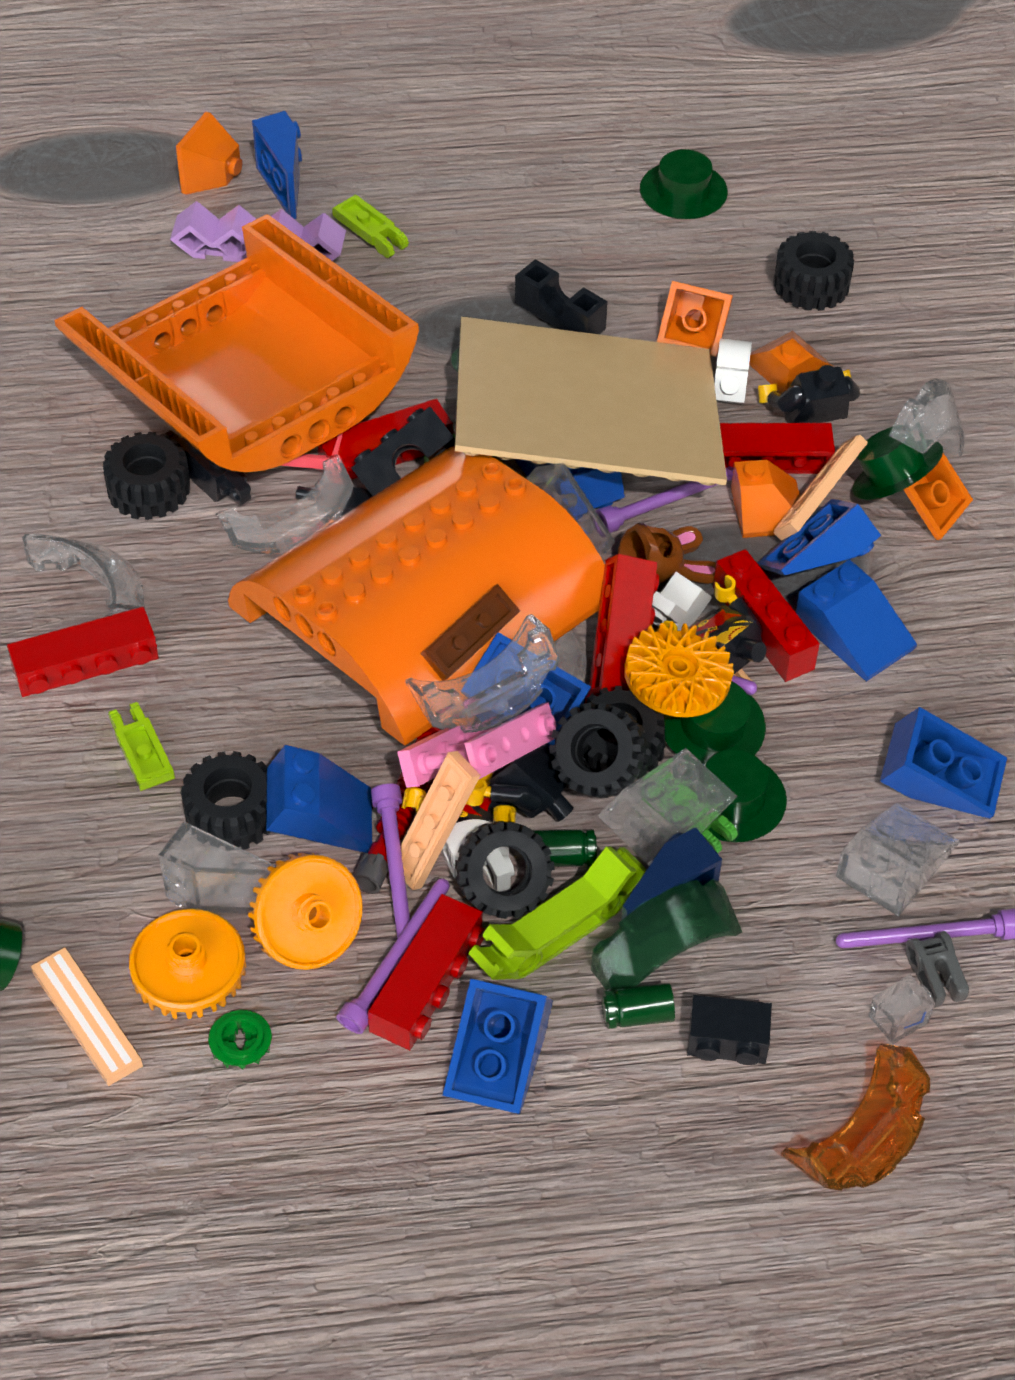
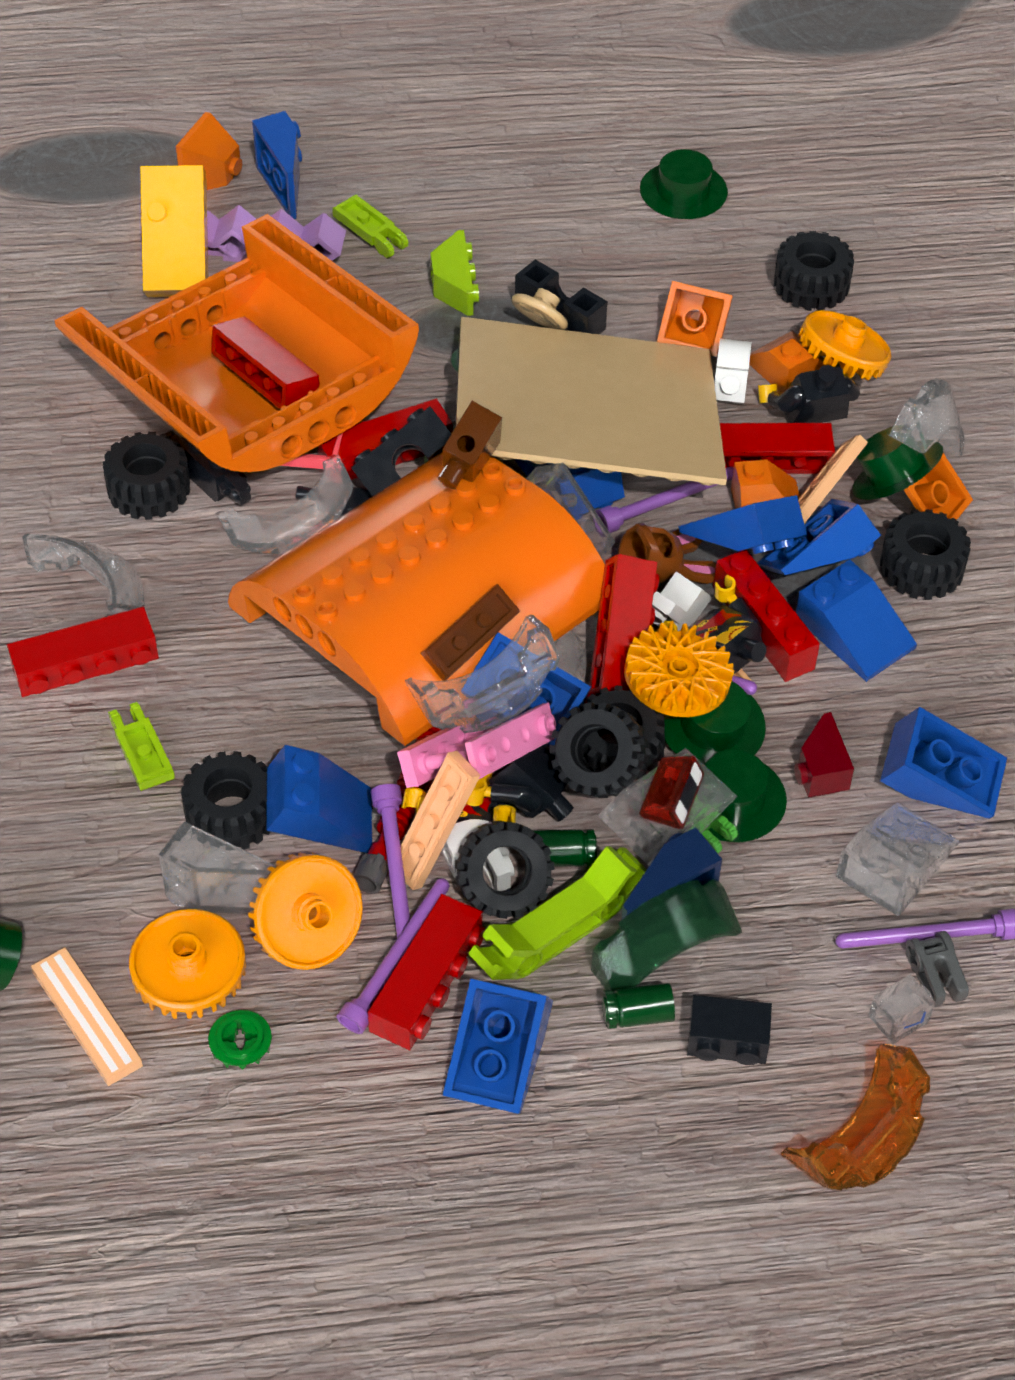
none -> yellow brick [140,165,209,297]
none -> red brick [211,316,320,409]
none -> lime slope [431,230,479,316]
none -> reddish brown torso [438,400,503,489]
none -> tan piece [511,288,568,330]
none -> clear red slope [639,756,704,829]
none -> blue slope [678,495,807,555]
none -> dark red slope [794,712,854,798]
none -> light orange wheel [798,310,892,380]
none -> black tyre [880,509,971,600]

